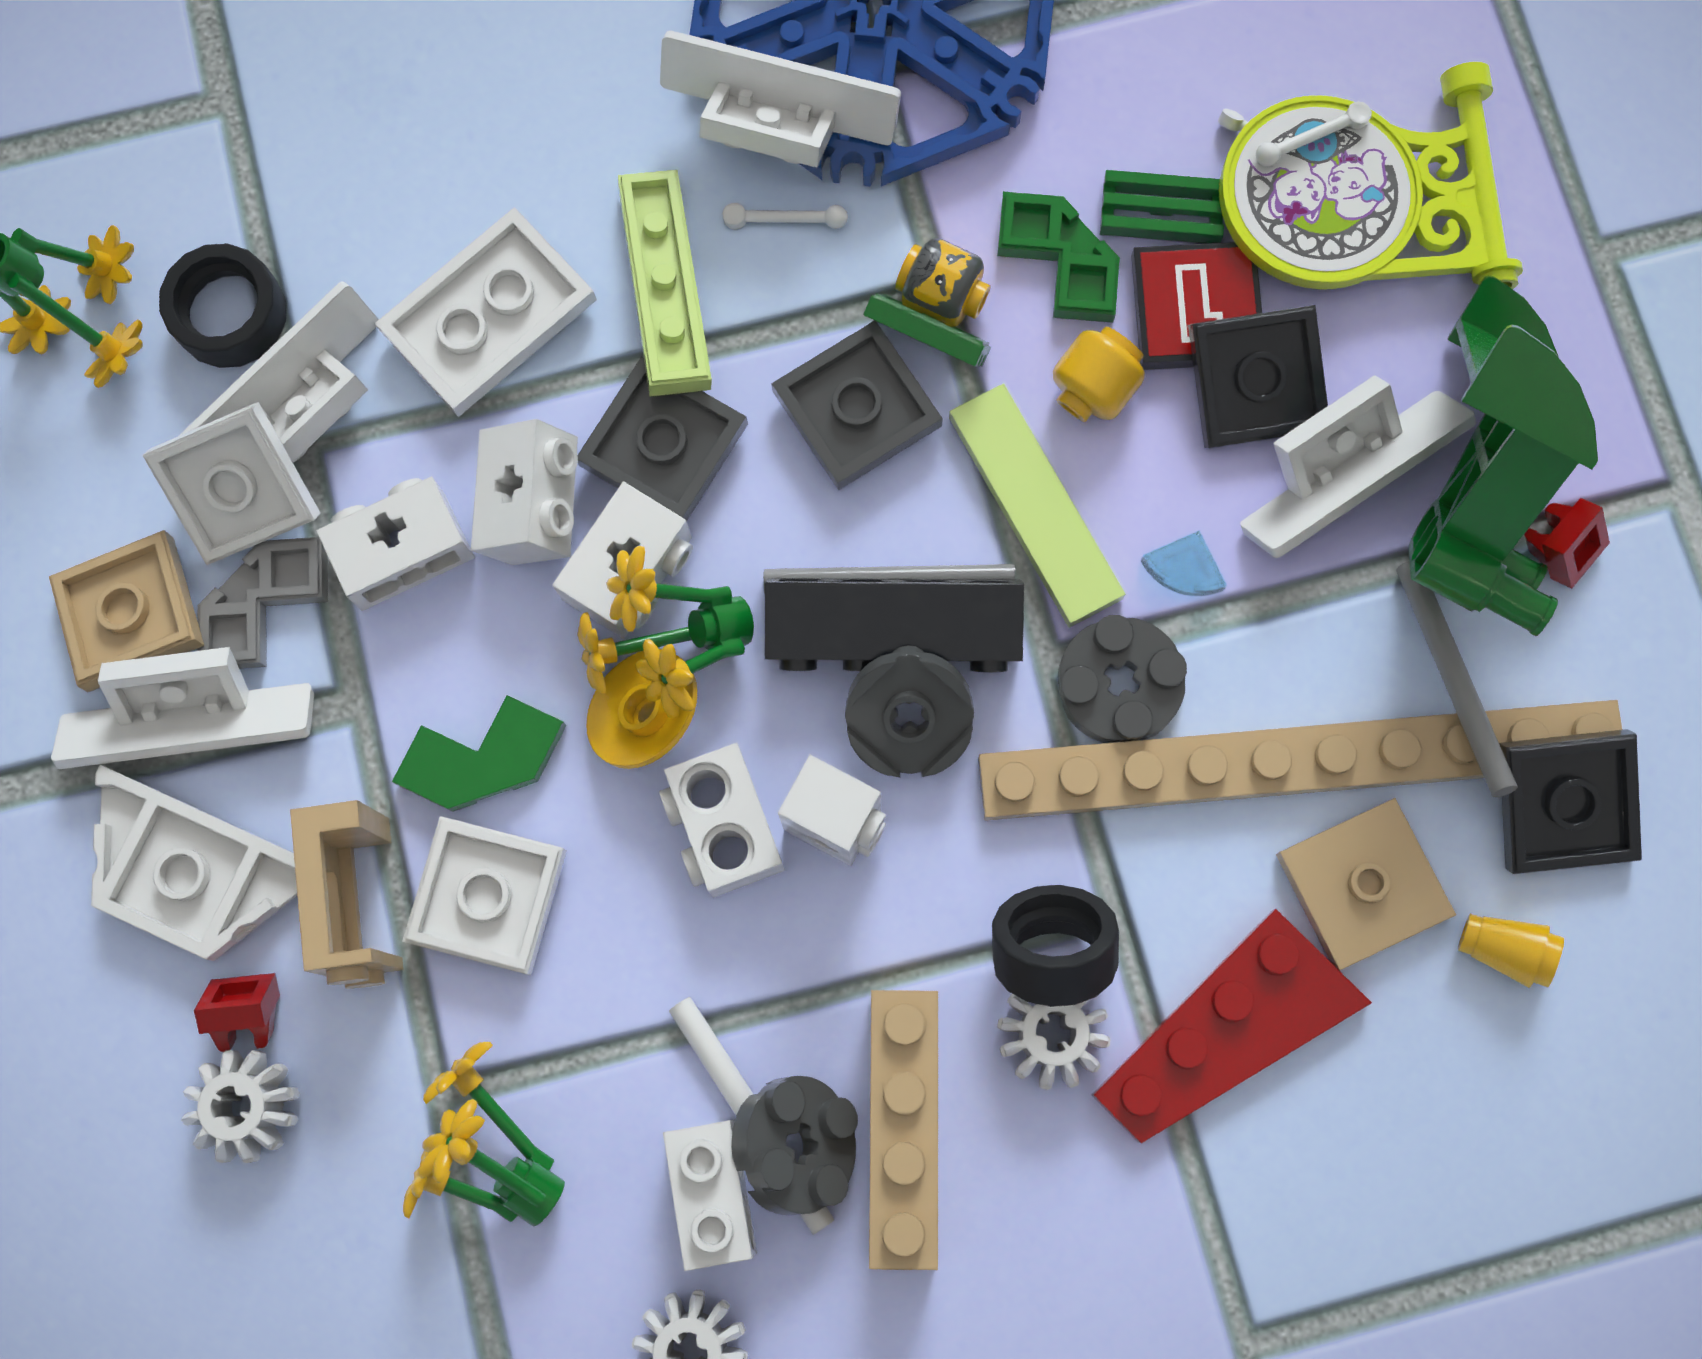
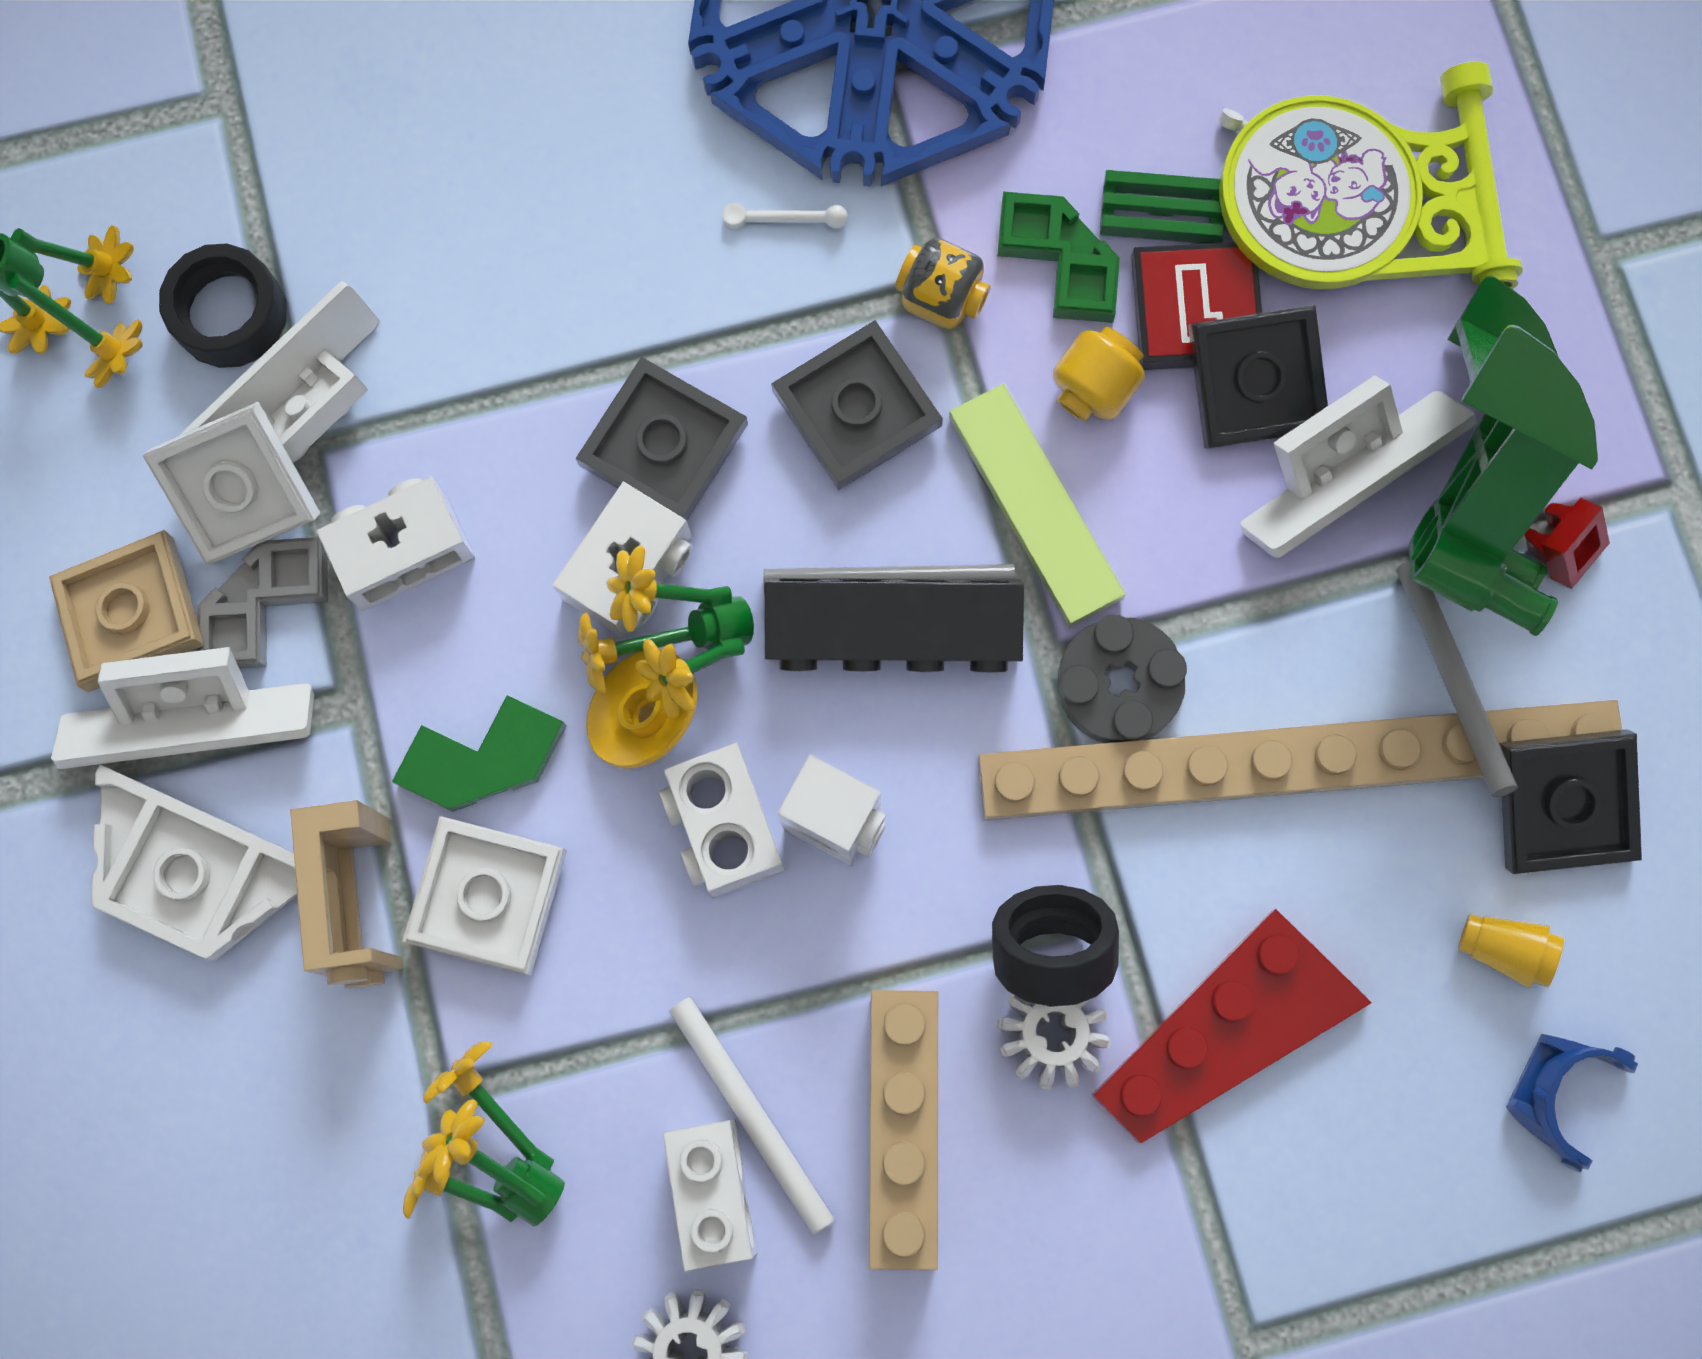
white gear [181,1050,300,1163] -> none
red tile [194,973,280,1052] -> none
white plate [375,207,597,417] -> none
white brick [471,419,578,566] -> none
yellowish green tile [618,170,712,397] -> none
white bracket [660,30,901,168] -> none
dark grey plate [731,1076,858,1215] -> none
dark grey plate [845,645,974,778] -> none
green tile [863,293,991,367] -> none
clear light blue tile [1140,530,1227,596] -> none
white hinge [1256,101,1372,167] -> none
tan plate [1276,798,1456,971] -> none
none -> blue helmet [1506,1034,1638,1172]

